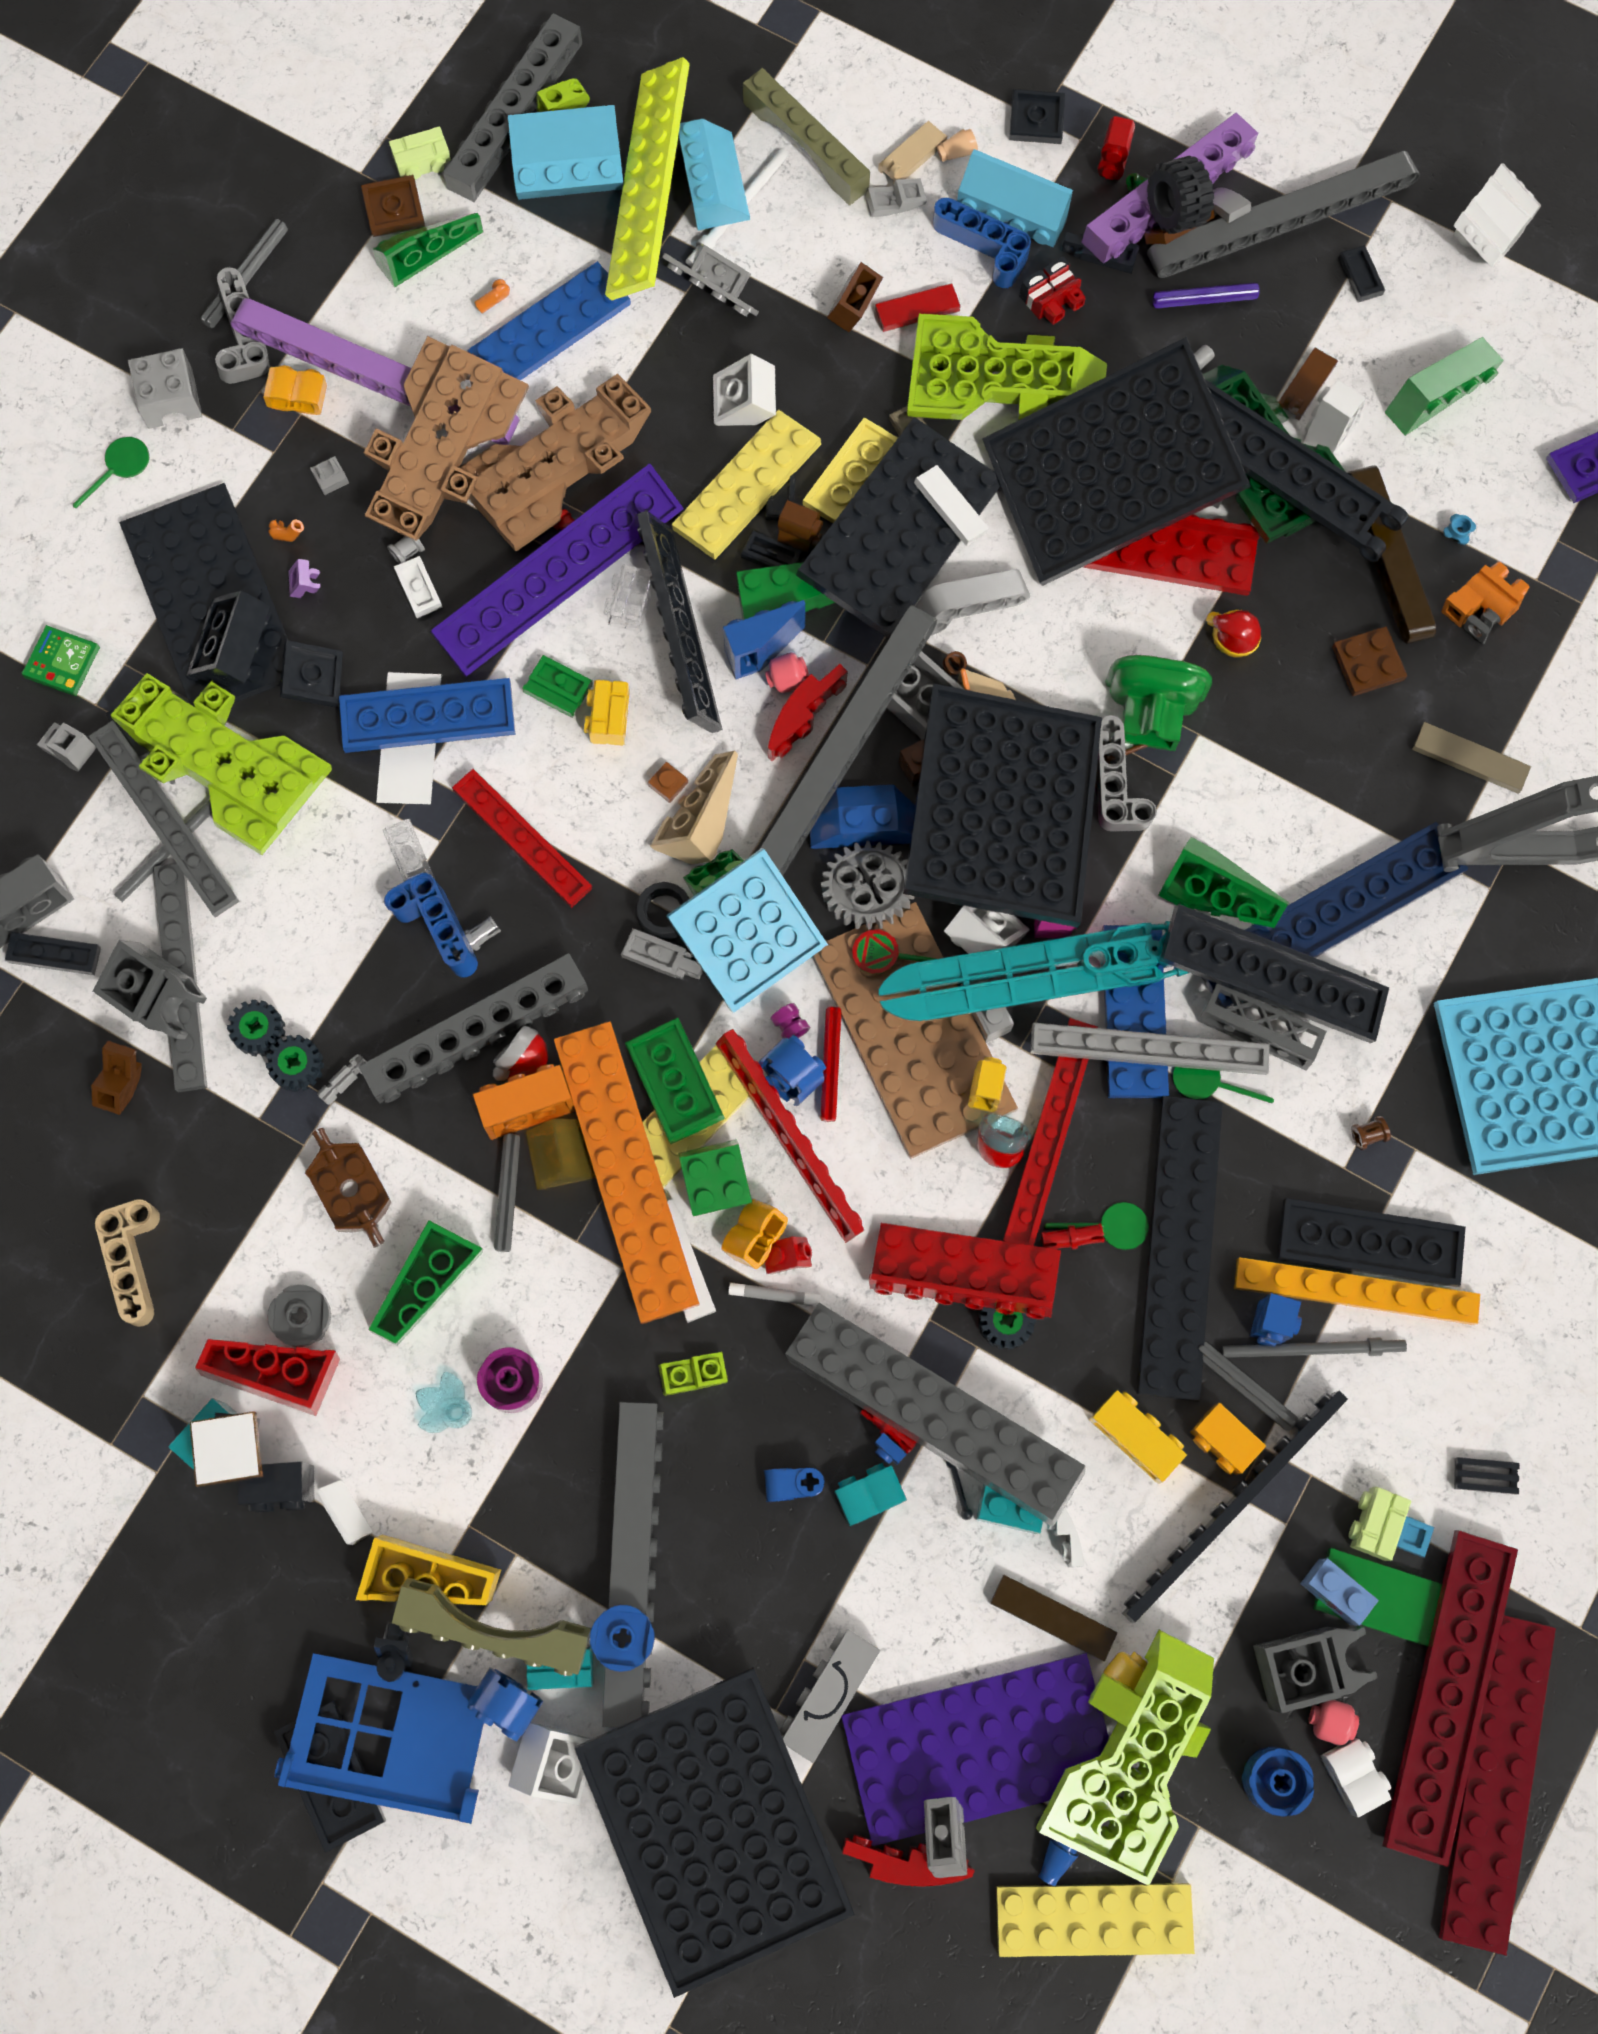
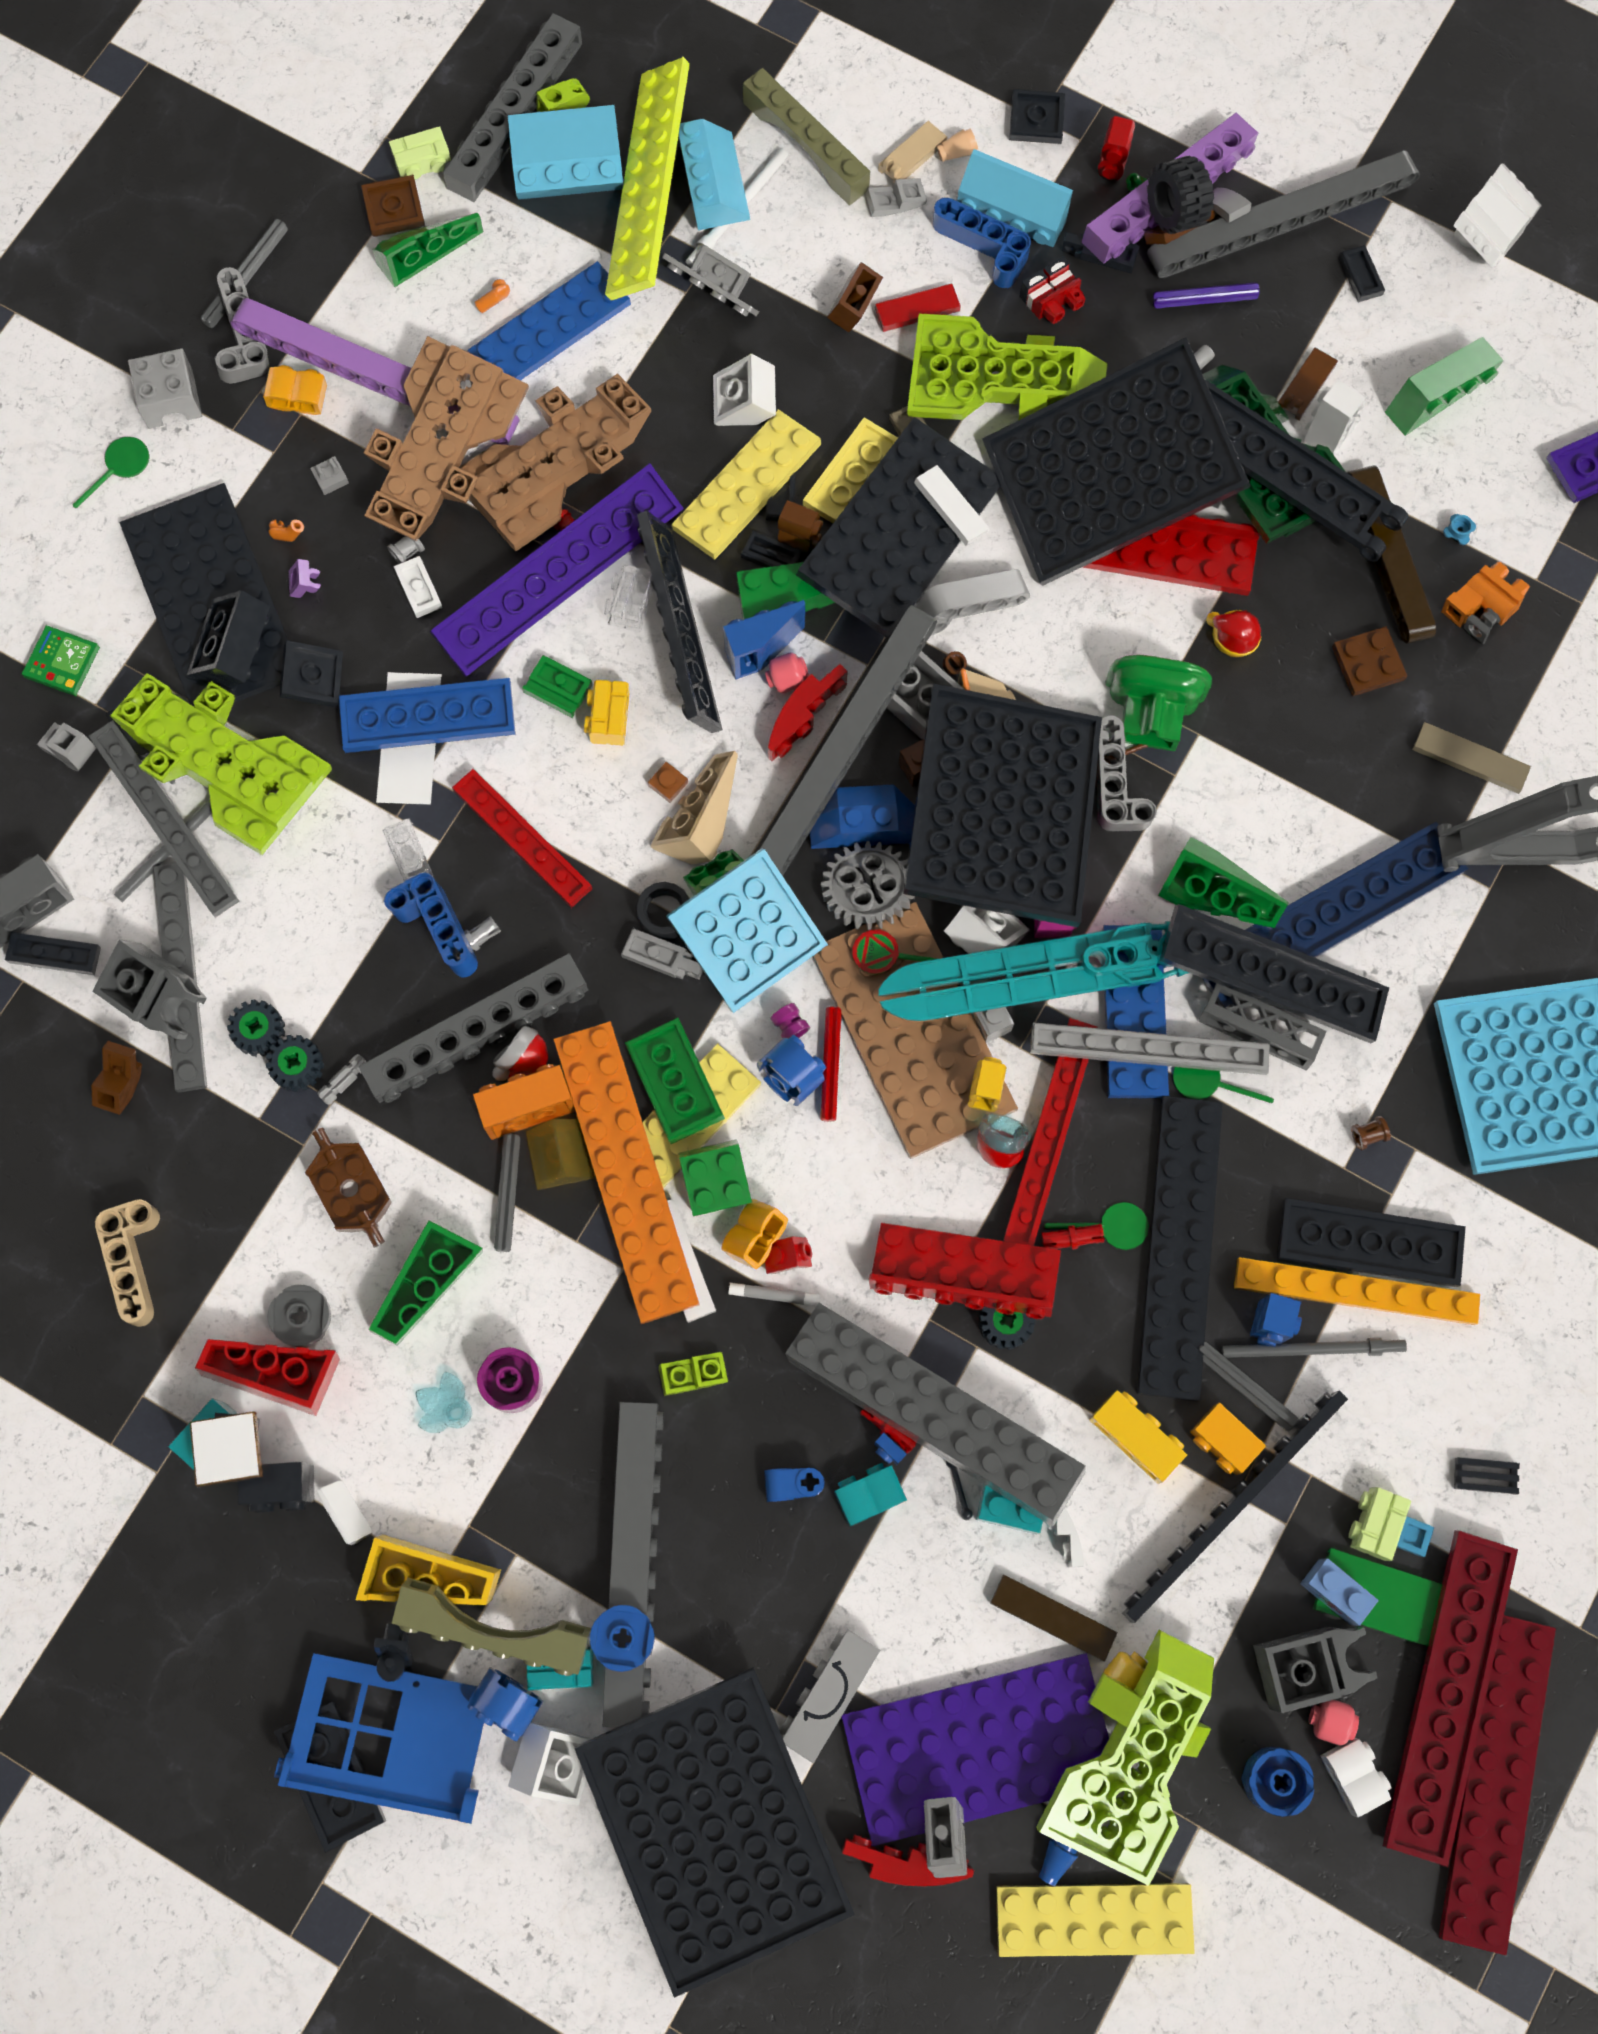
red plate [715,1029,865,1243] -> none

